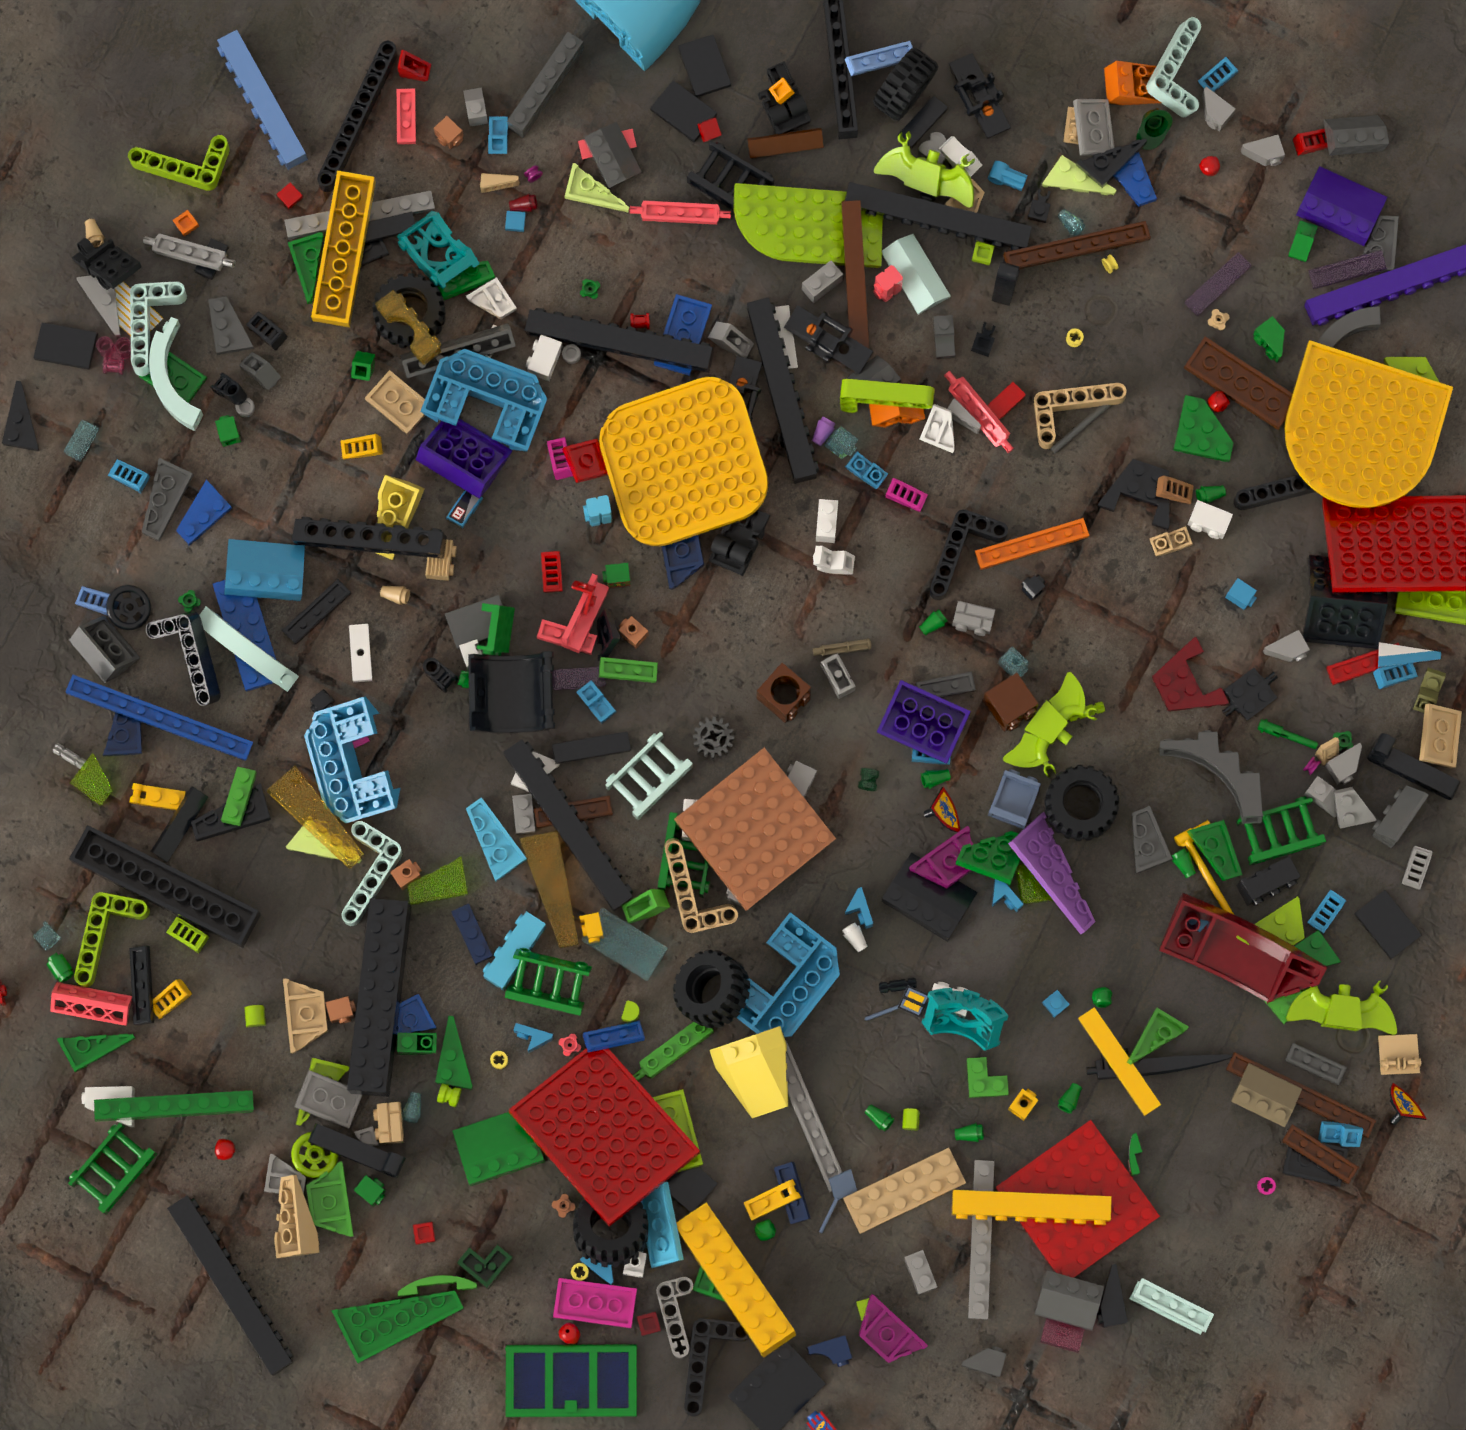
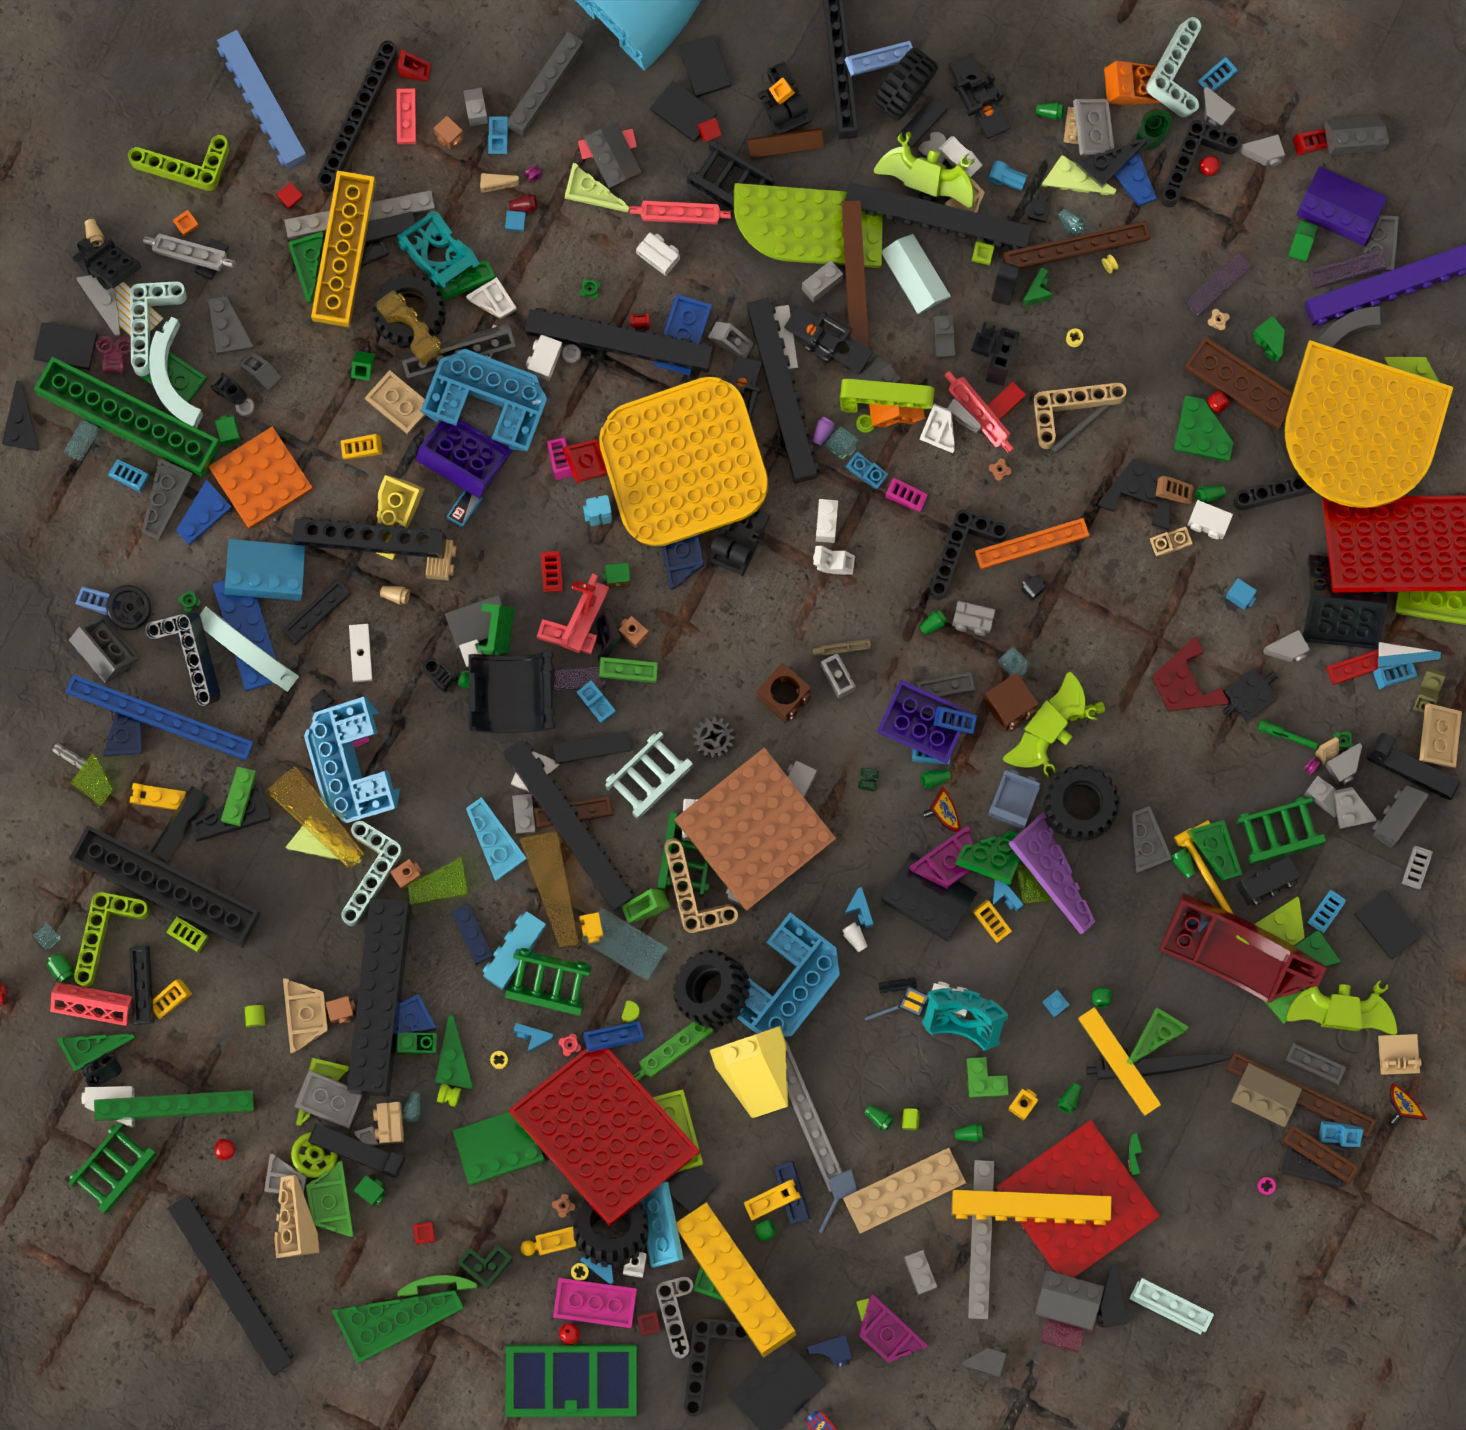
black slope [246,311,288,350] -> none
coral brick [873,265,903,302] -> none
dark grey arch [1159,730,1263,824] -> none
none -> green brick [34,357,221,478]
none -> black piece [82,1052,122,1087]
none -> orange plate [209,426,313,529]
none -> yellow plate [520,1227,576,1256]
none -> white brick [636,232,680,276]
none -> lime plate [856,414,875,433]
none -> blue slope [933,707,977,734]
none -> yellow slope [972,900,1012,943]
none -> black slope [986,328,1020,386]
none -> nougat plate [989,459,1011,481]
none -> green slope [1023,267,1053,306]
none -> green cone [1036,102,1064,120]
none -> black beam [1161,119,1241,208]

